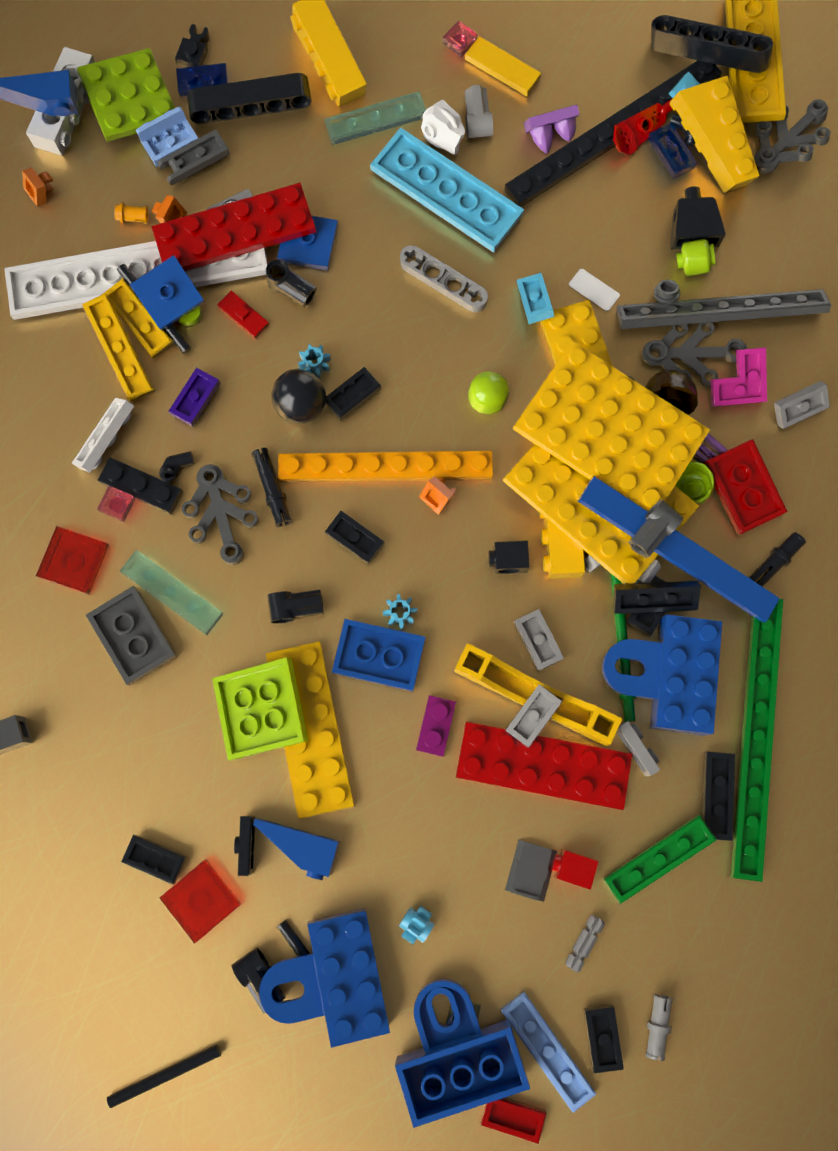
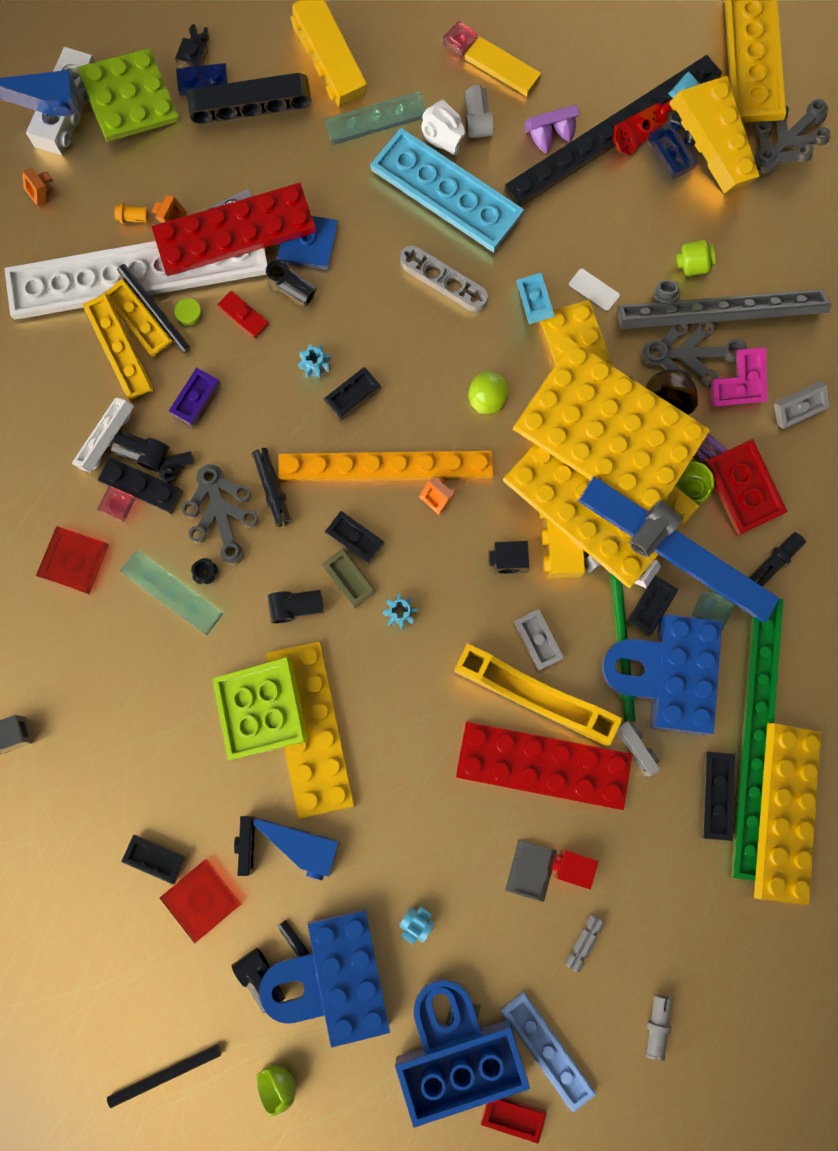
dark grey plate [86,586,177,686] -> none
blue plate [130,255,205,331] -> none
light blue bracket [136,106,198,168] -> none
dark grey hinge [157,129,230,185] -> none
black piece [271,368,327,425] -> none
blue plate [332,619,426,692] -> none
magenta plate [416,695,456,757] -> none
light grey plate [506,684,563,748] -> none
black plate [584,1005,624,1073] -> none
green tile [603,814,717,904] -> none
black plate [613,581,701,614] -> none
black beam [651,15,773,73] -> none
black torso [670,186,726,250] -> none
none -> black piece [111,430,170,472]
none -> black plate [191,558,218,584]
none -> lime hair [256,1064,296,1117]
none -> olive tile [322,548,376,608]
none -> clear light blue slope [692,591,734,630]
none -> yellow plate [754,723,821,905]

